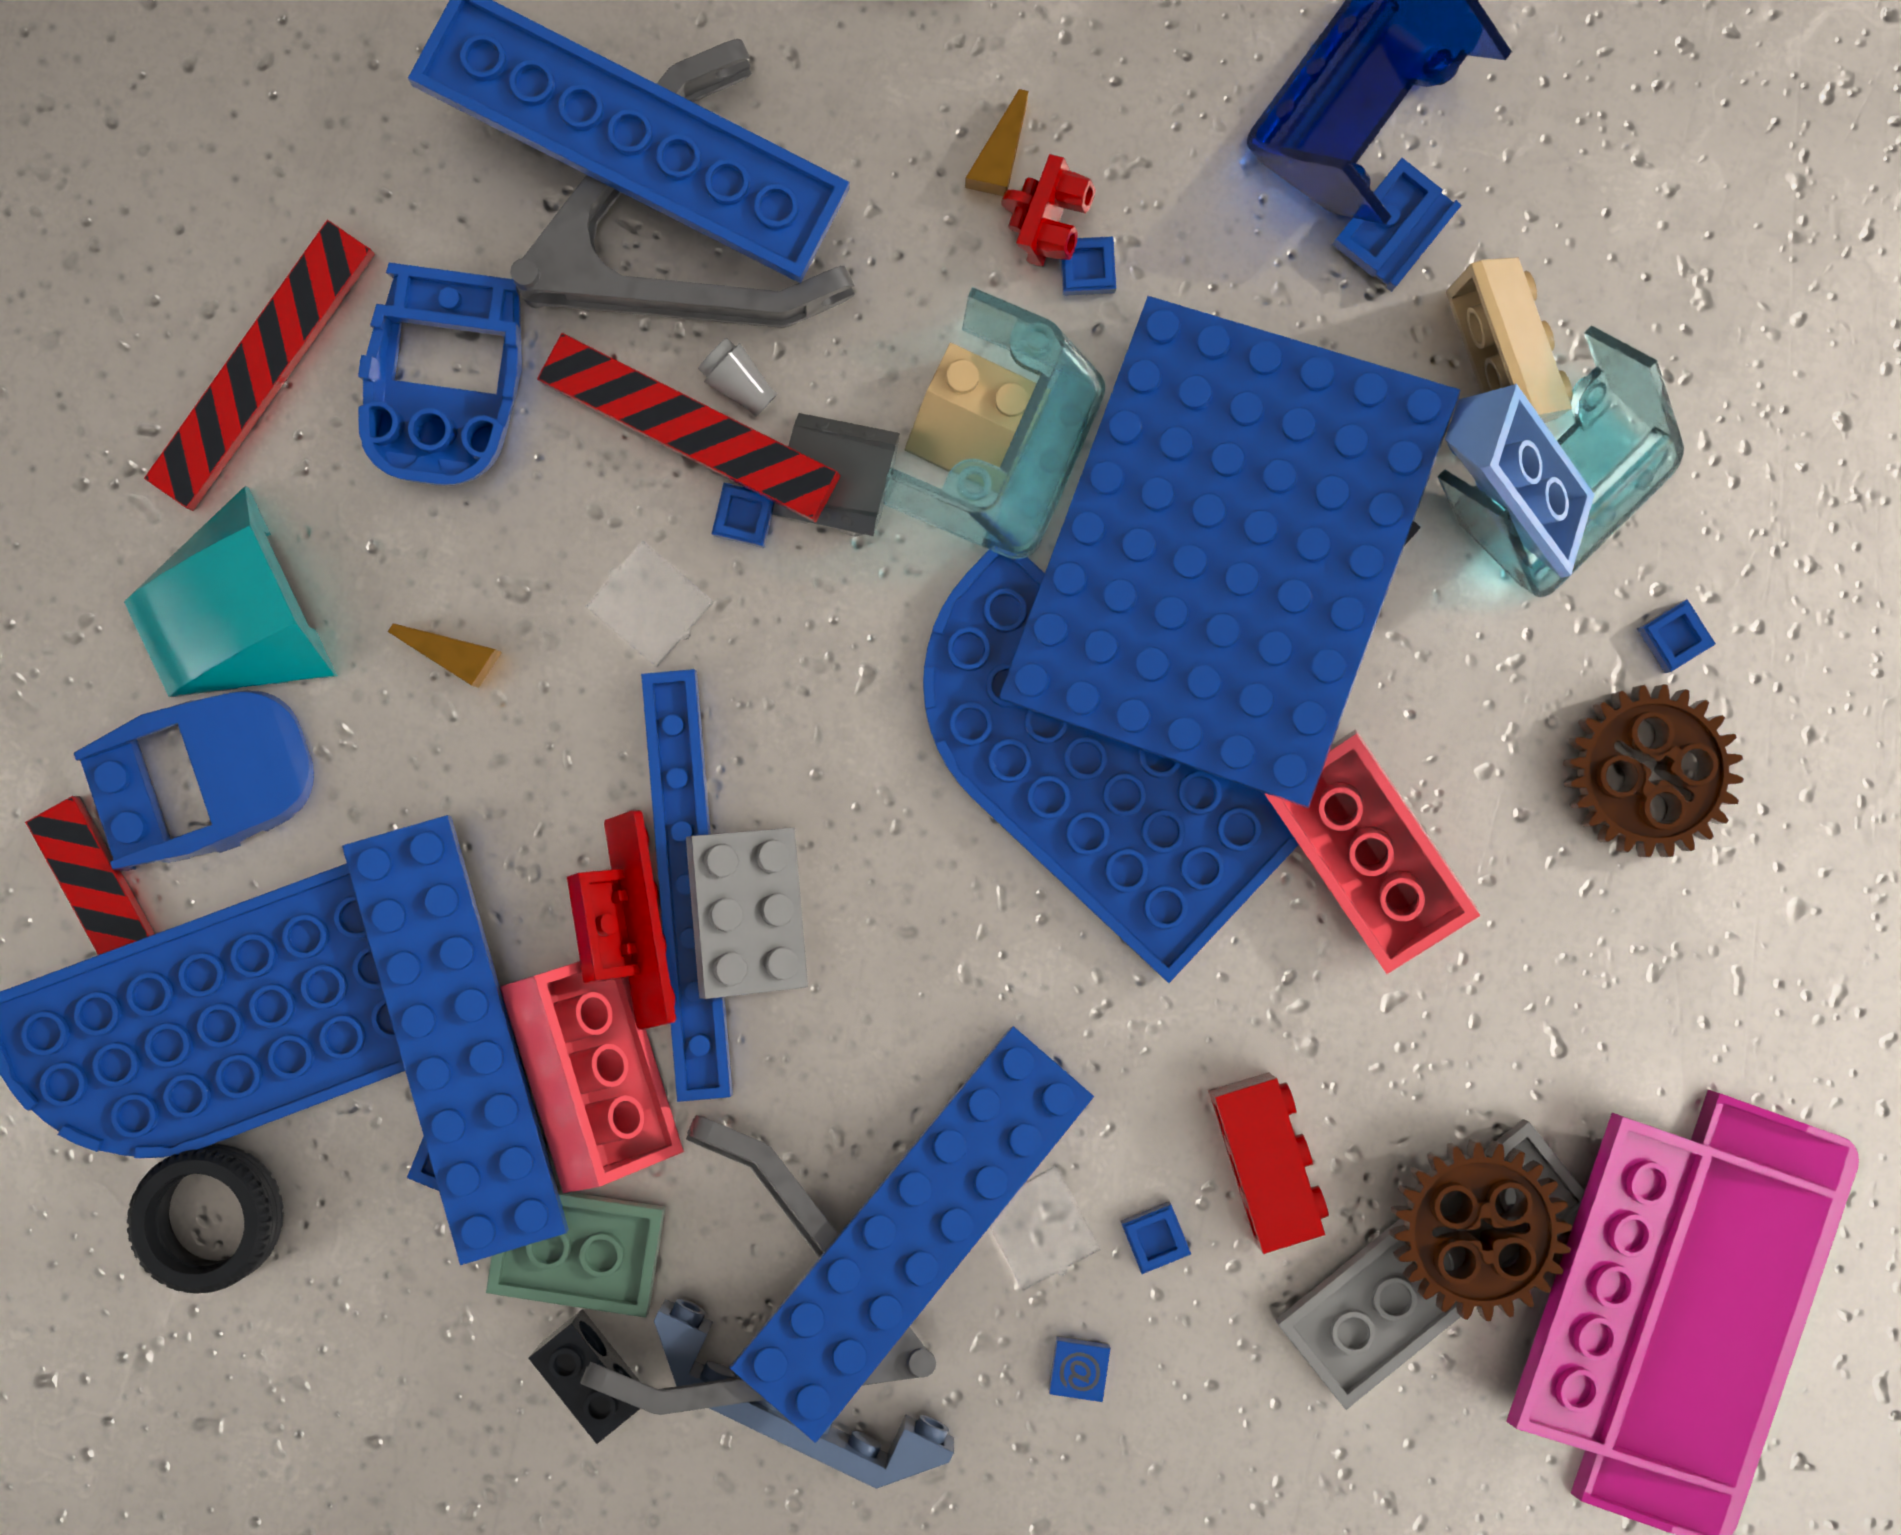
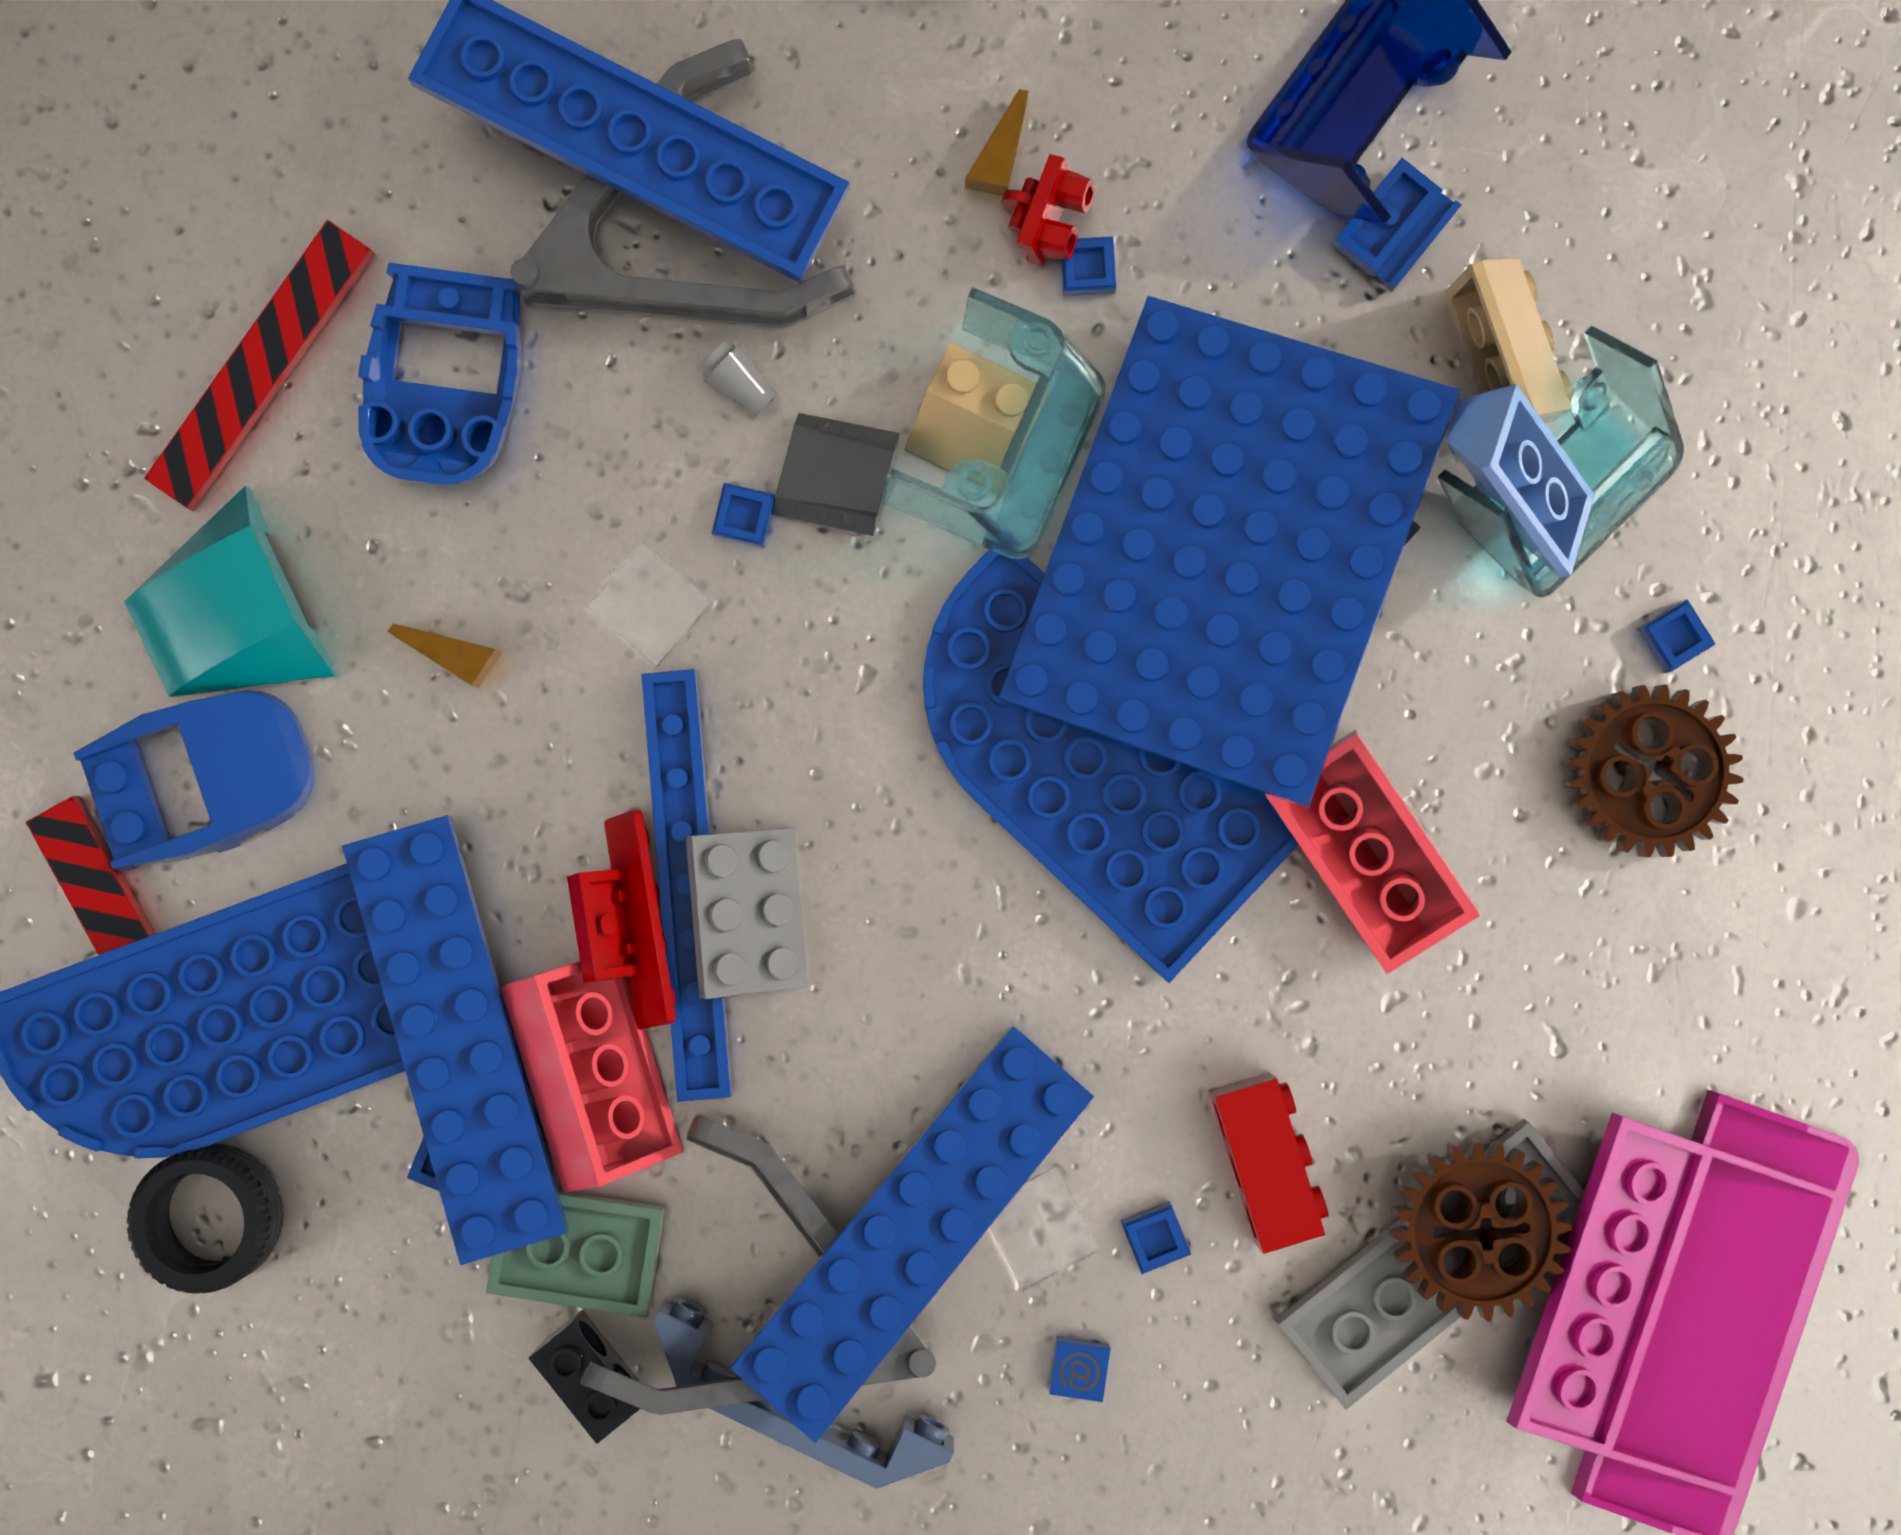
tile [537,333,841,523] -> none

